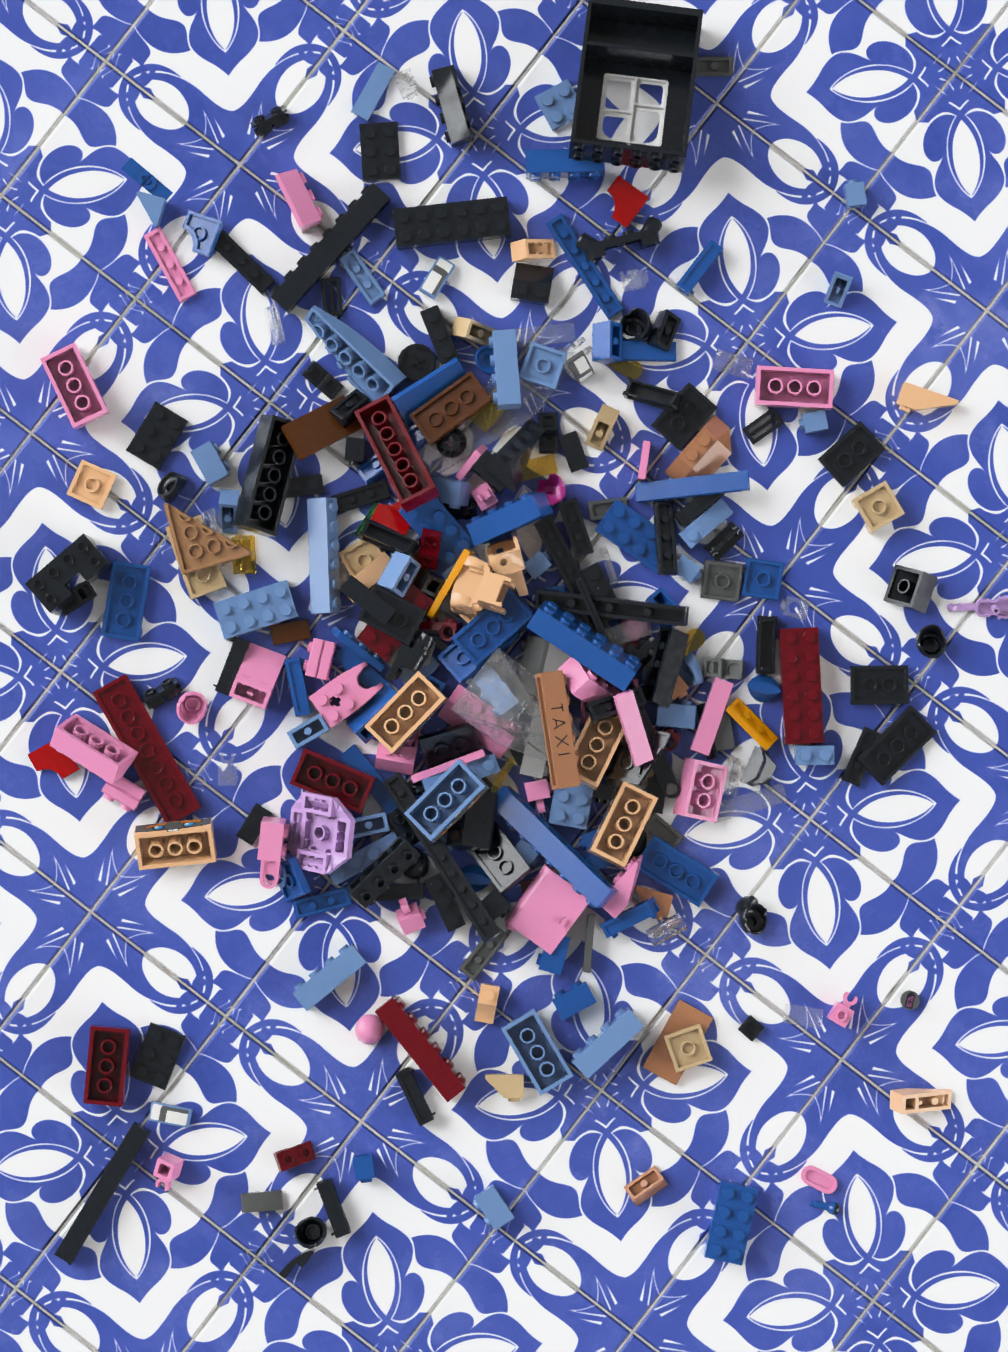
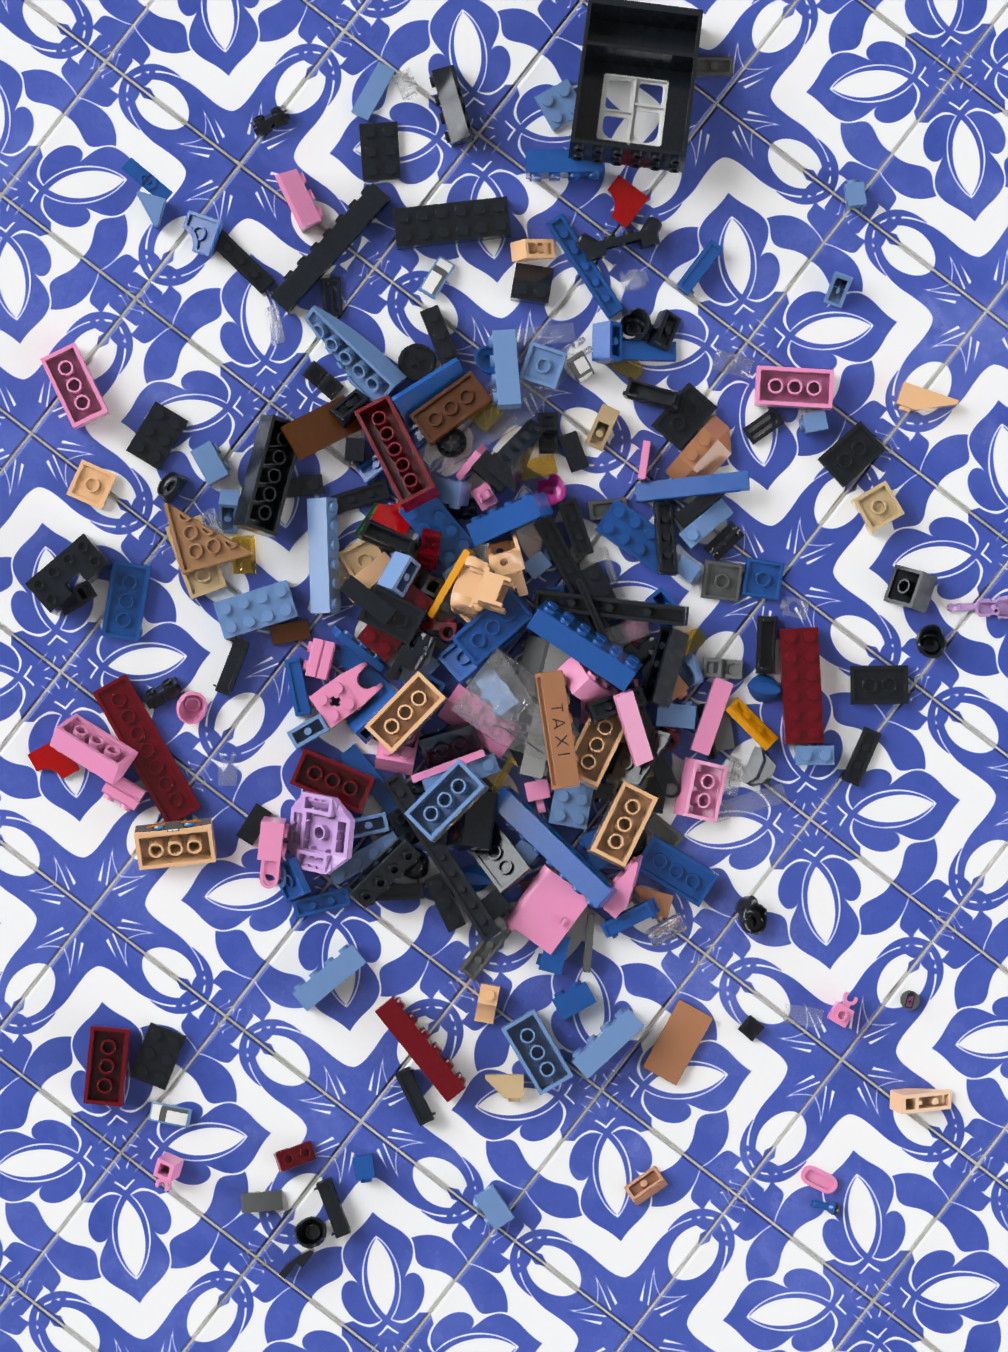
black tile [54,1122,152,1265] -> none
bright pink tile [143,227,197,303] -> none
bright pink slope [229,643,286,710] -> none
medium blue tile [338,248,386,306] -> none
bright pink hair [355,1014,384,1045] -> none
bright pink brick [395,898,427,935] -> none
tan slope [450,316,496,346] -> none
tan plate [664,1023,713,1073] -> none
blue brick [703,1179,759,1266] -> none
black tile [856,705,937,786] -> none

